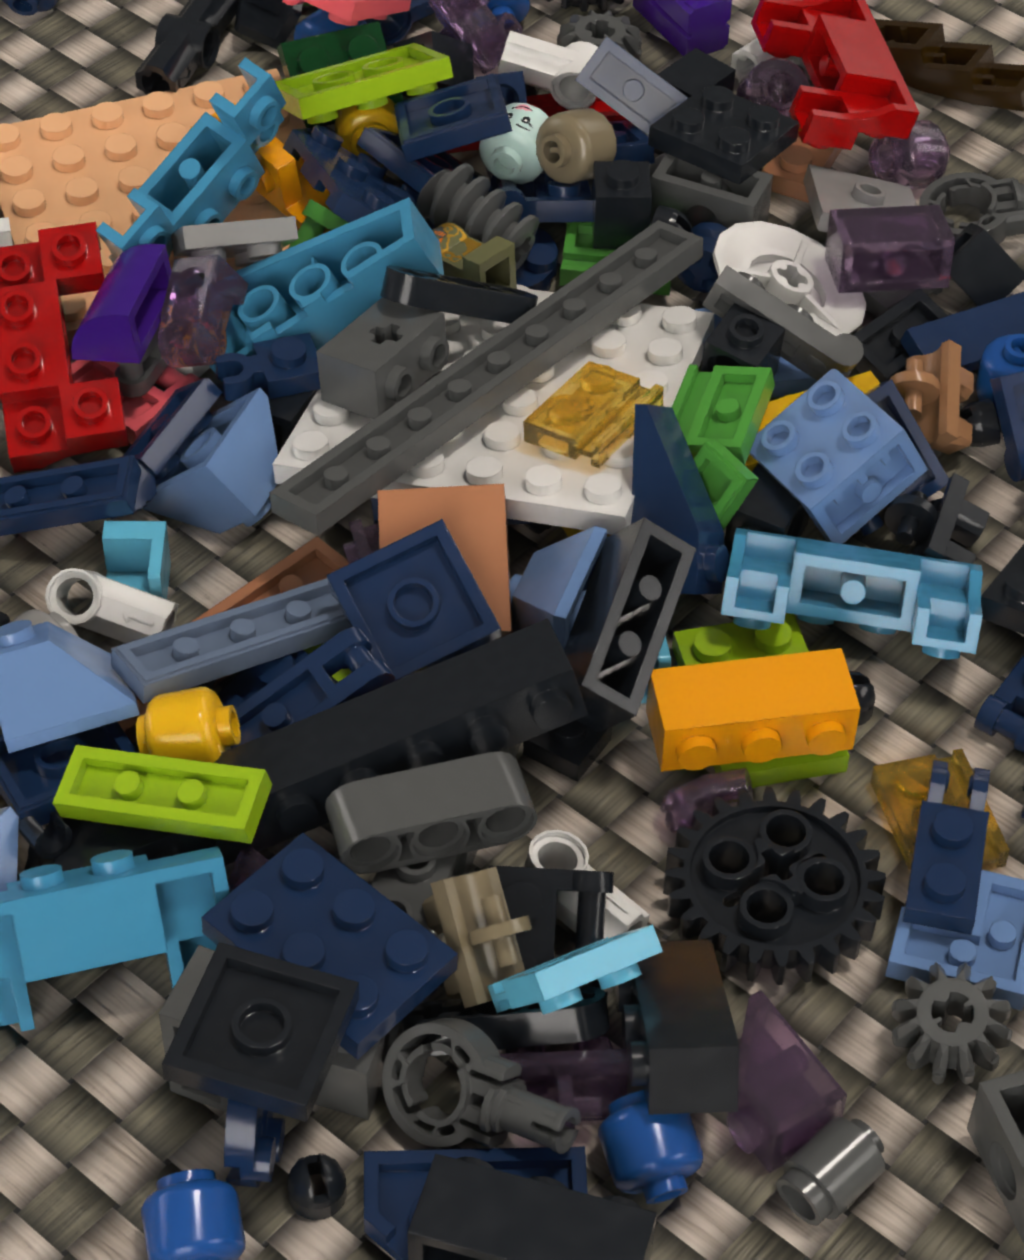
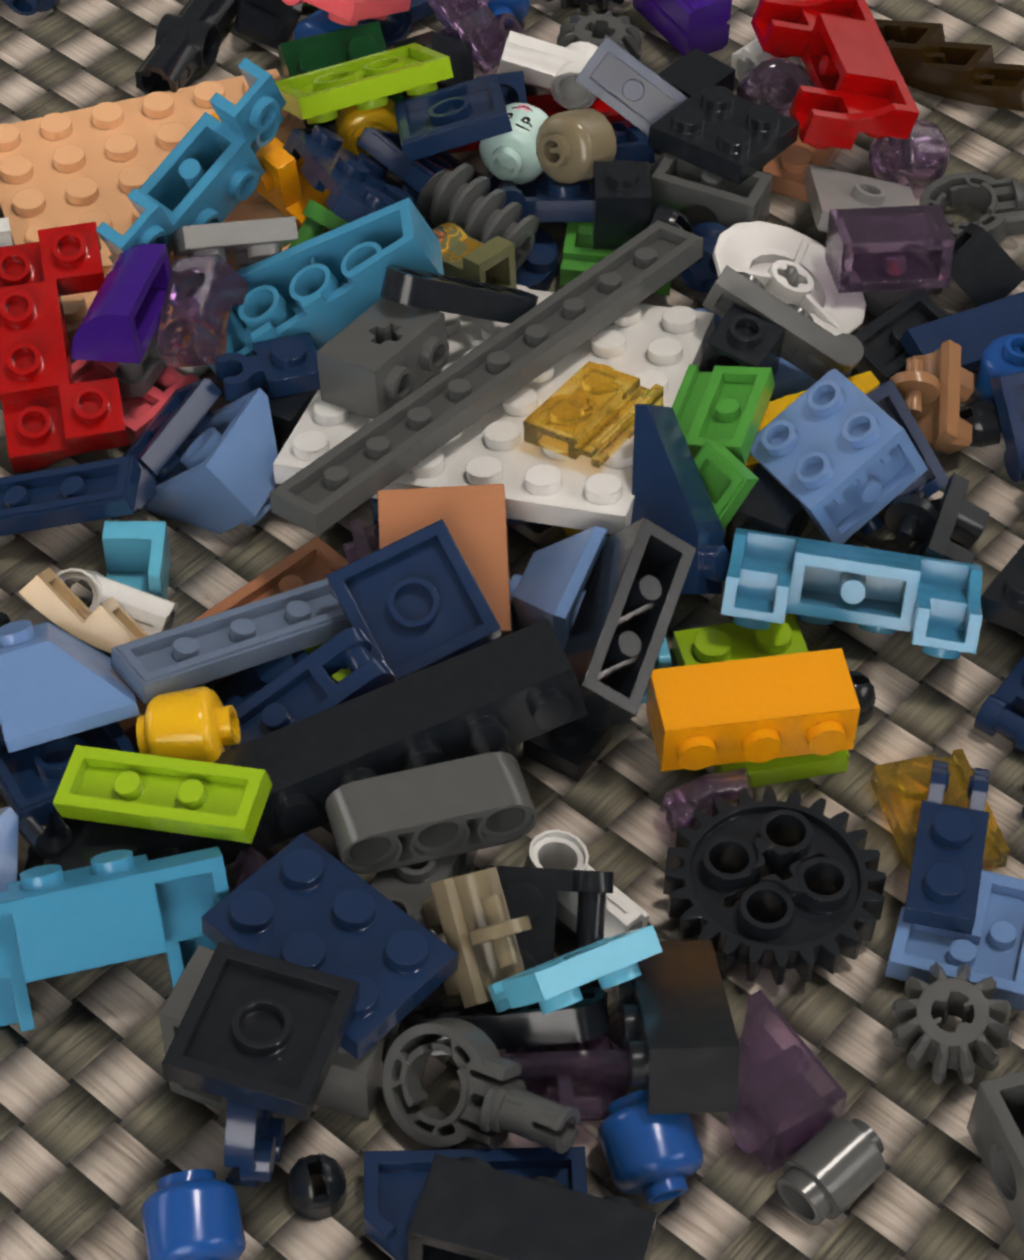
none -> tan slope [18,567,149,653]

